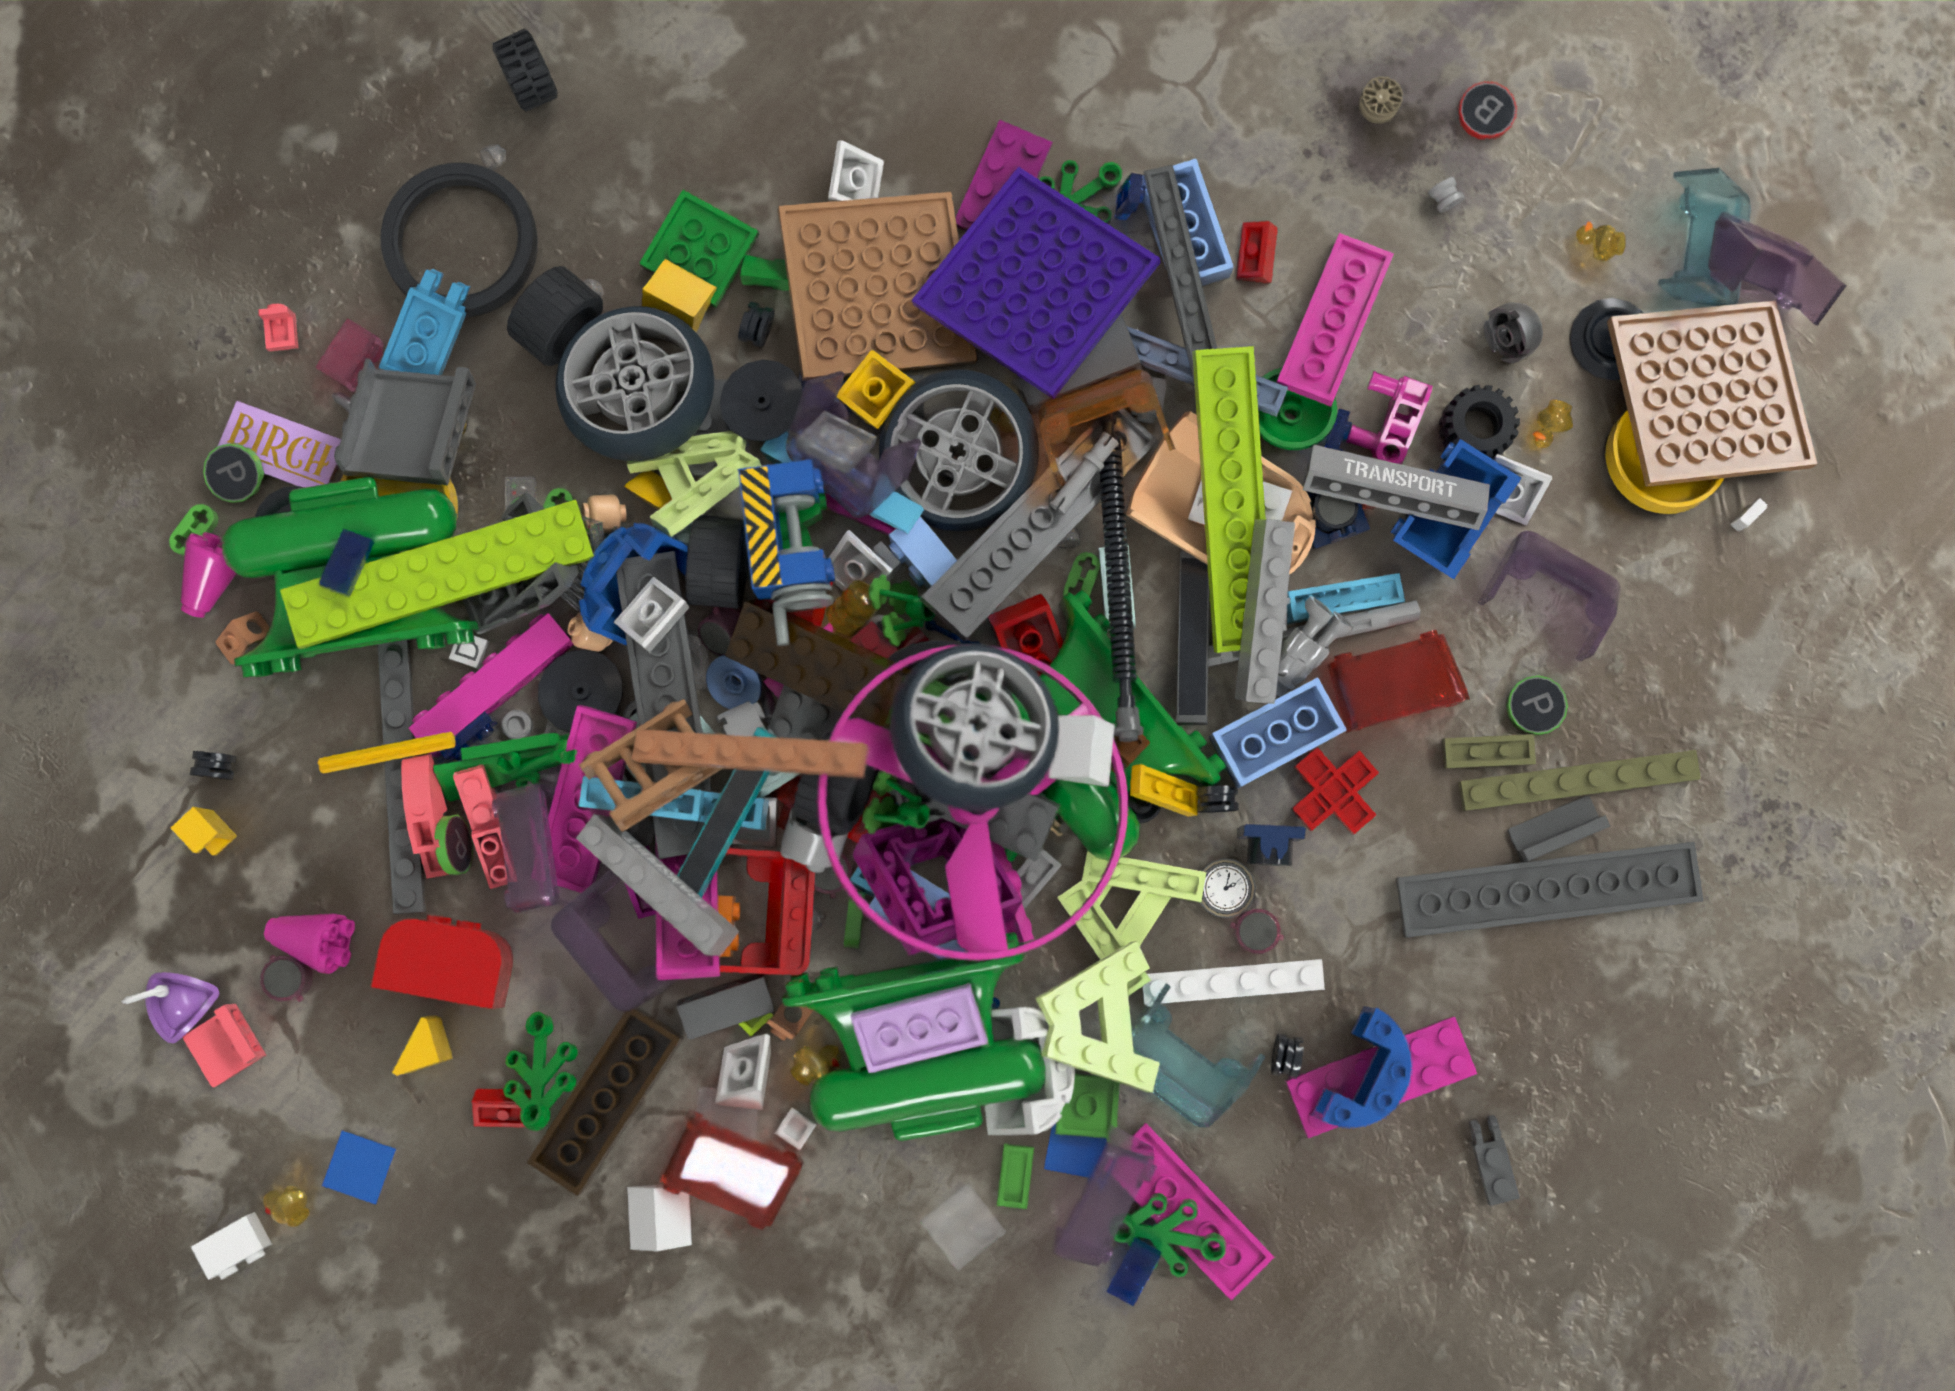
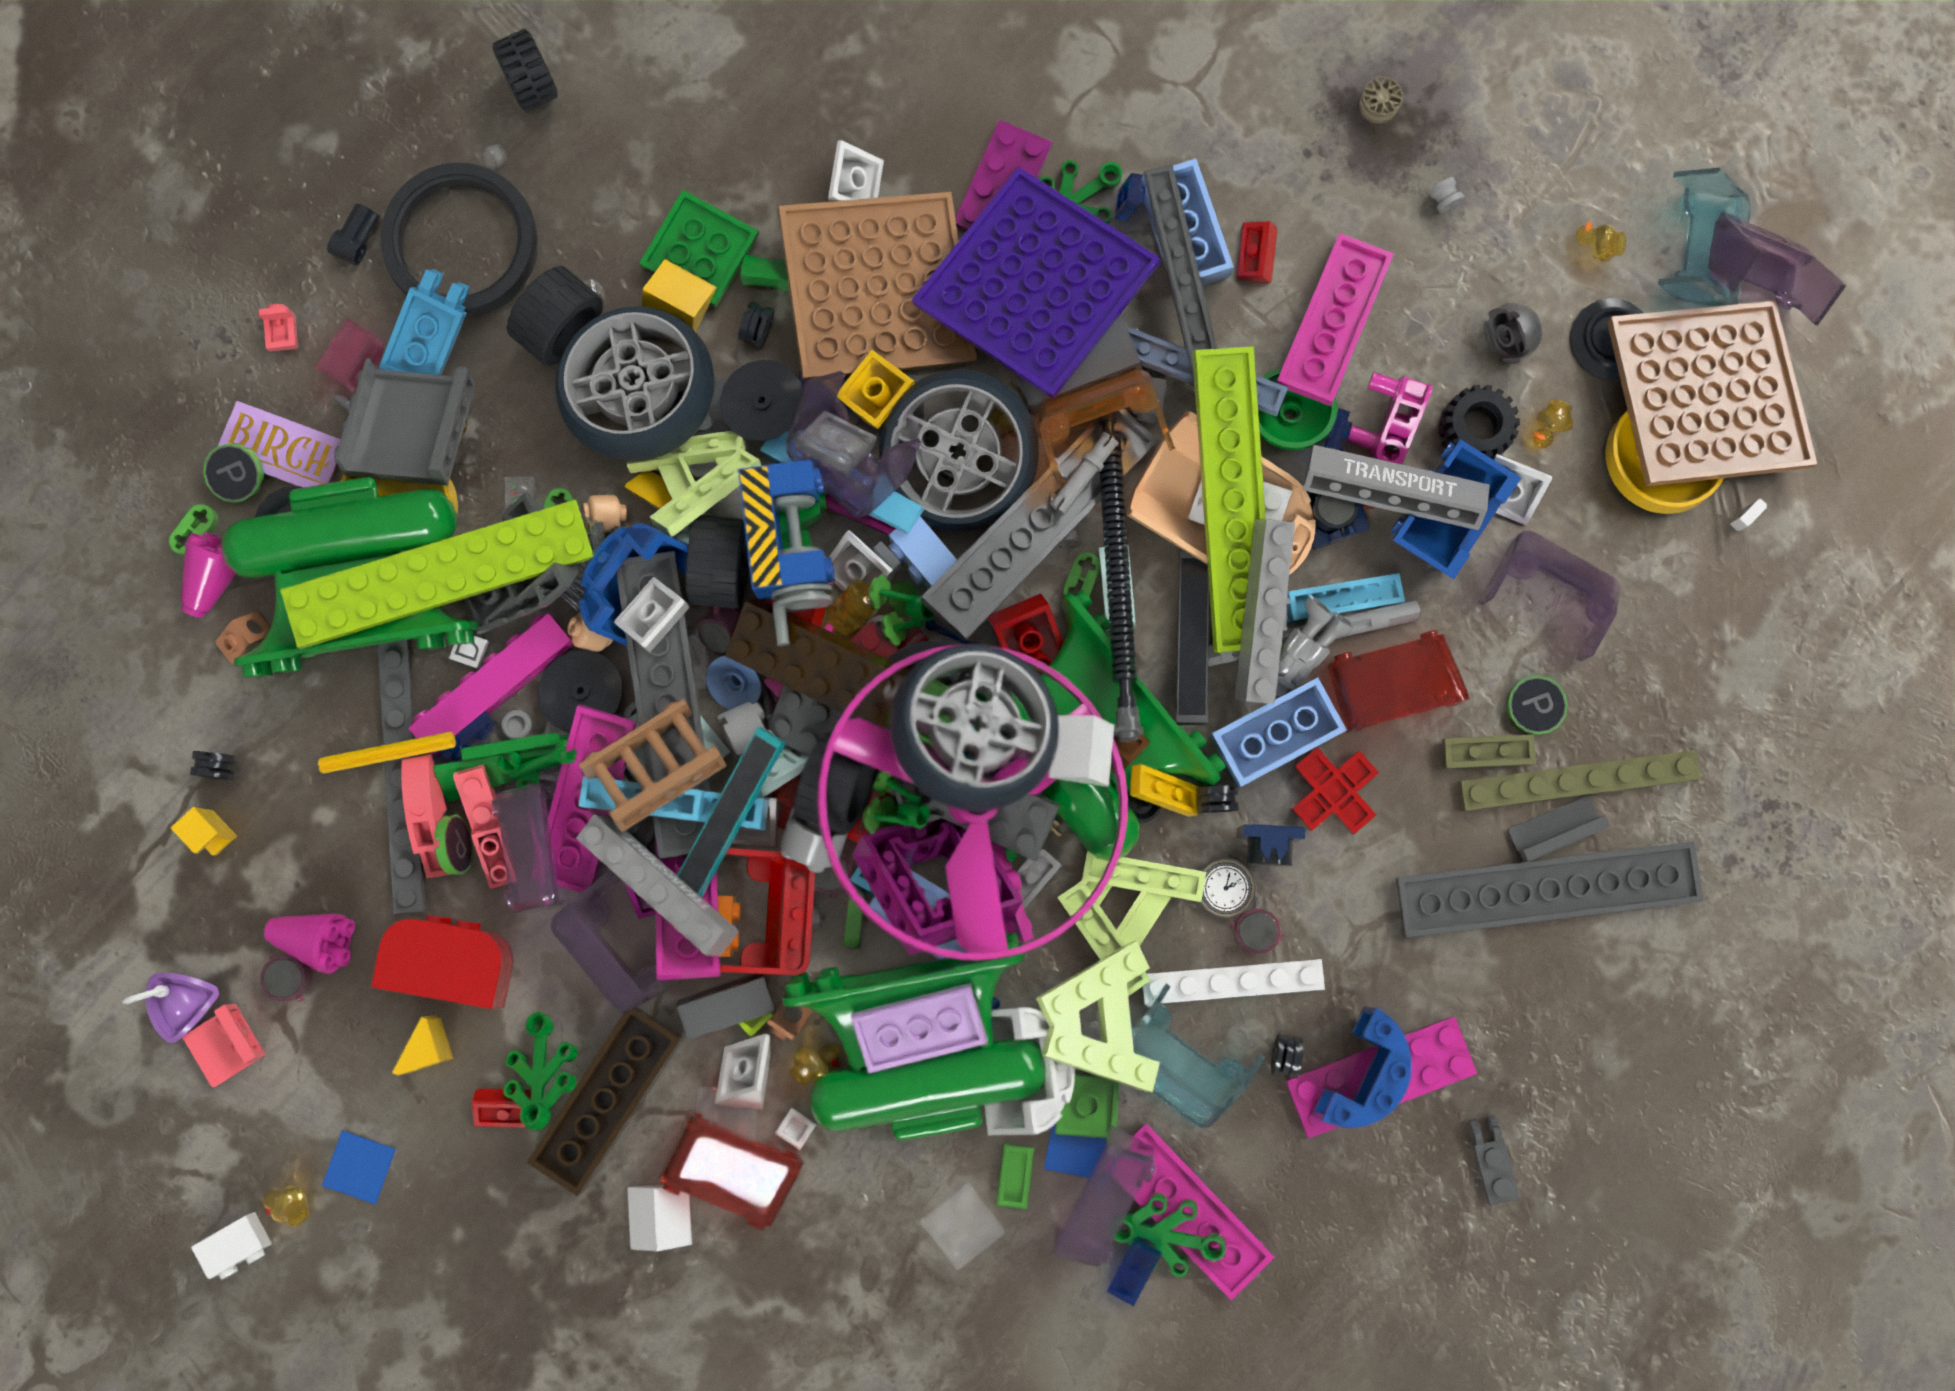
clear blue plate [318,529,374,598] -> none
nougat plate [631,729,868,777] -> none
black tile [1458,81,1517,140] -> none
none -> black piece [327,203,380,266]

